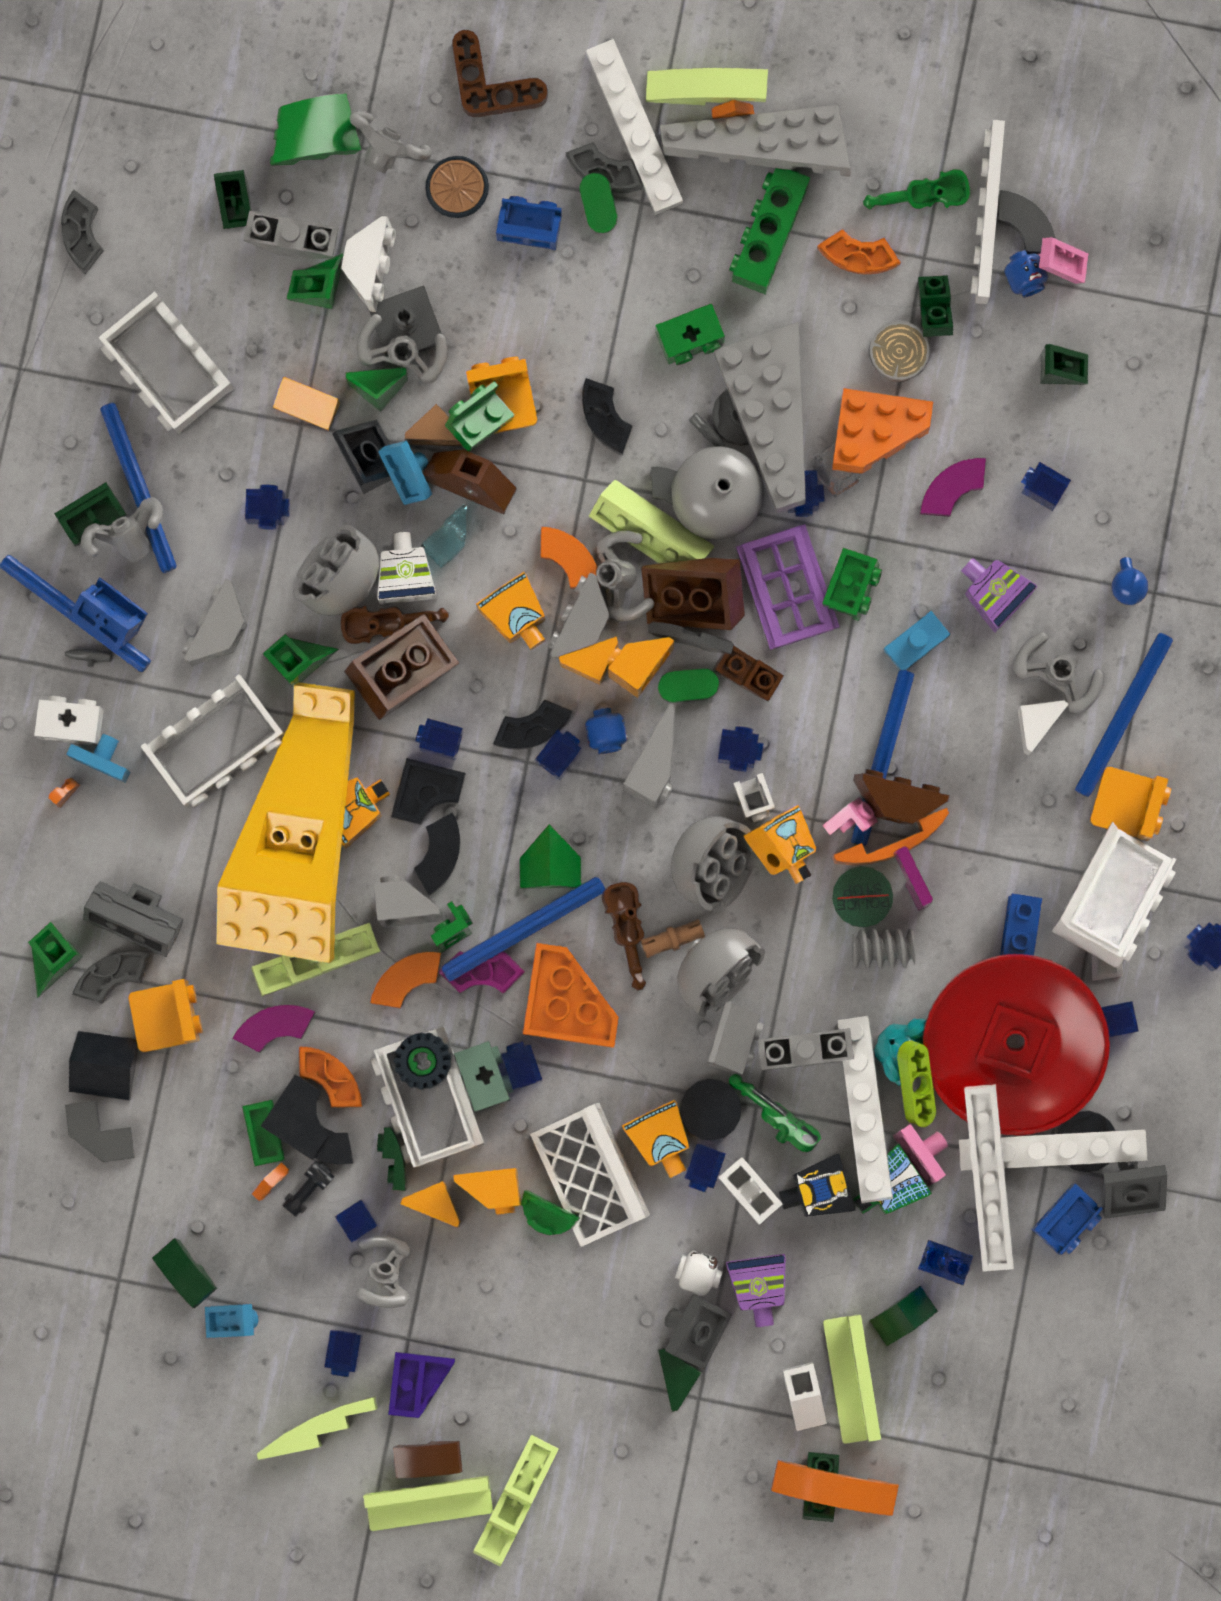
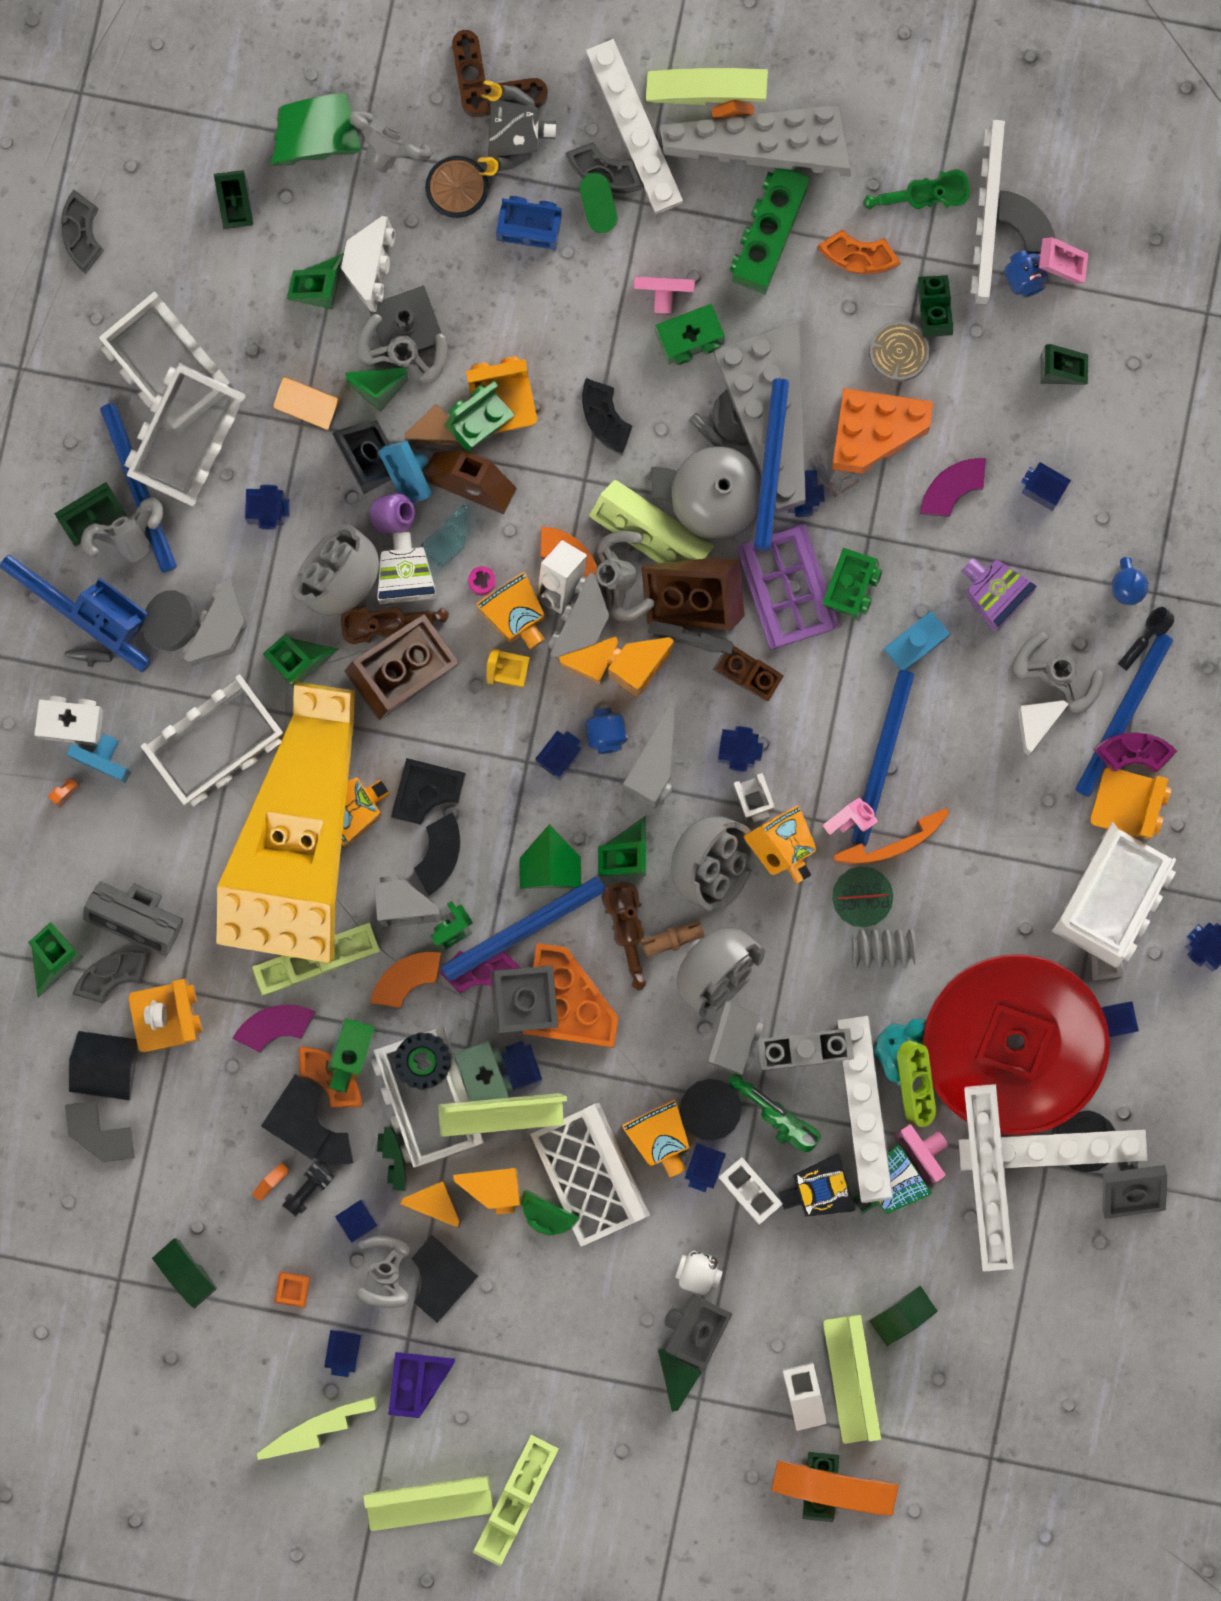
dark azure tile [205,1304,258,1338] -> none
green tile [242,1100,285,1167] -> none
light grey slope [243,211,339,260] -> none
reddish brown slope [393,1441,463,1478] -> none
clear blue brick [415,718,464,761] -> none
black tile [493,700,573,750] -> none
green tile [658,668,719,703] -> none
medium lavender torso [726,1254,786,1327] -> none
reddish brown slope [853,769,949,825] -> none
magenta tile [894,846,933,911] -> none
clear blue brick [918,1240,973,1285] -> none
blue hinge [1000,893,1042,956] -> none
blue hinge [1031,1183,1103,1255] -> none
none -> clear window [124,363,245,506]
none -> dark grey tile [142,590,199,651]
none -> white plate [144,1000,167,1030]
none -> orange tile [274,1272,311,1308]
none -> green torso [327,1018,375,1093]
none -> medium lavender head [370,493,415,535]
none -> black tile [411,1235,478,1323]
none -> yellowish green panel [438,1093,567,1137]
none -> dark pink bush [468,566,496,596]
none -> dark grey torso [478,80,556,176]
none -> yellow tile [486,648,530,688]
none -> dark grey tile [490,966,558,1033]
none -> white slope [537,540,587,615]
none -> green slope [598,816,646,876]
none -> bright pink tile [634,276,695,314]
none -> blue axle [754,378,789,551]
none -> magenta tile [1093,732,1177,772]
none -> black piece [1117,607,1175,671]

